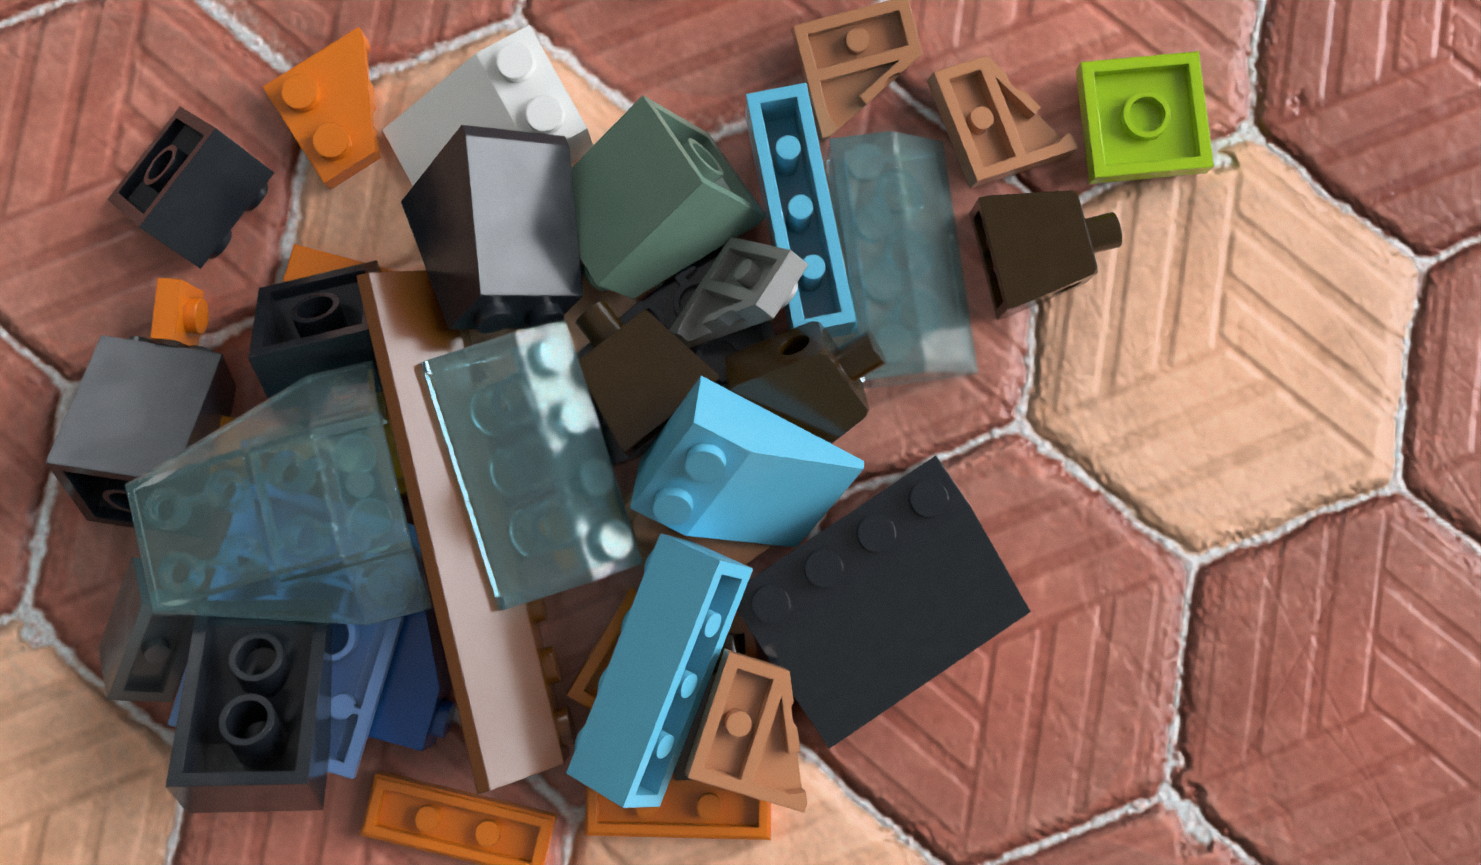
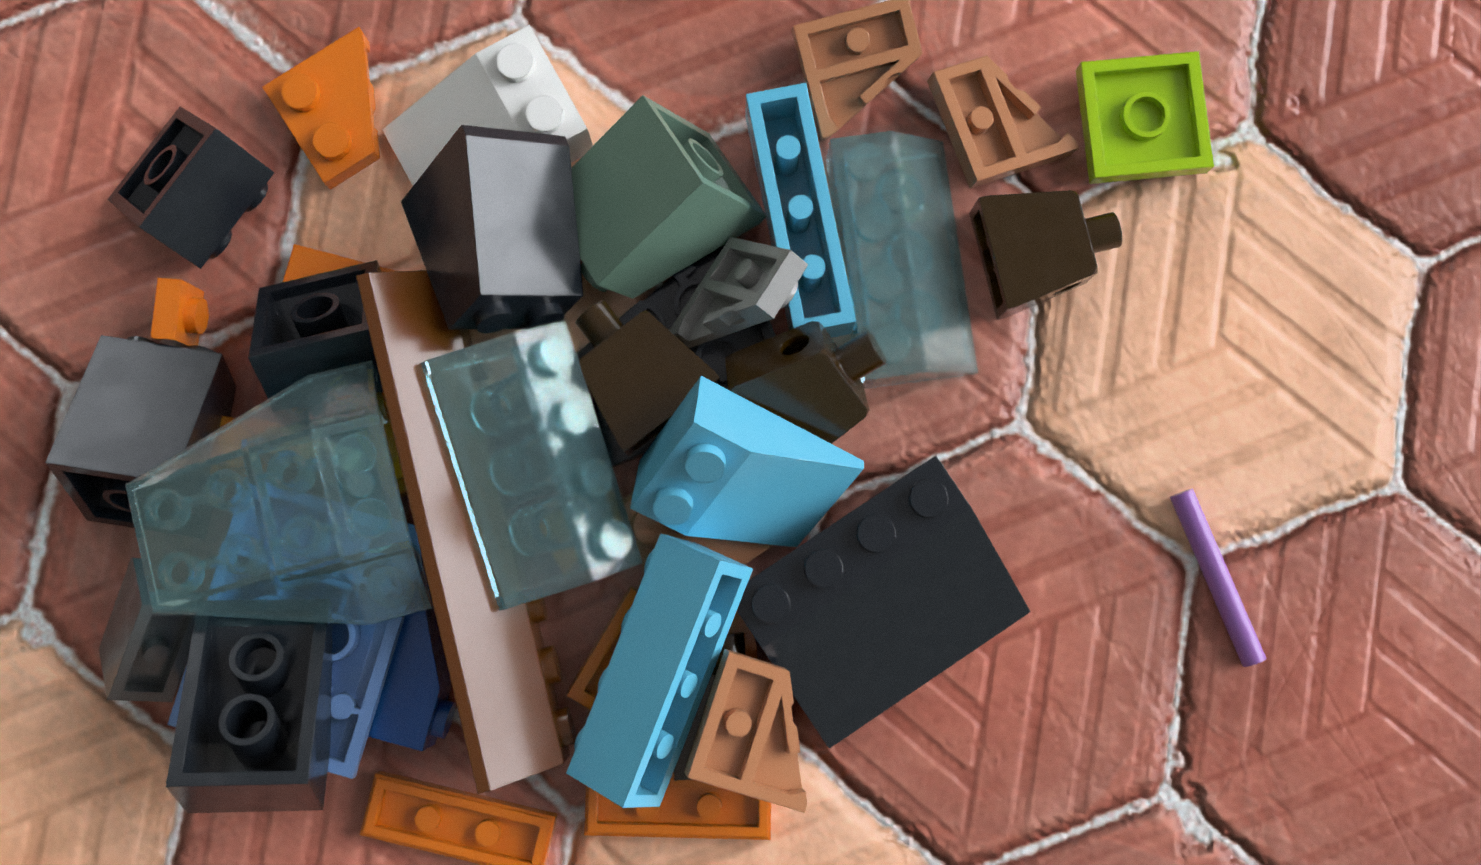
none -> medium lavender bar [1170,488,1267,667]

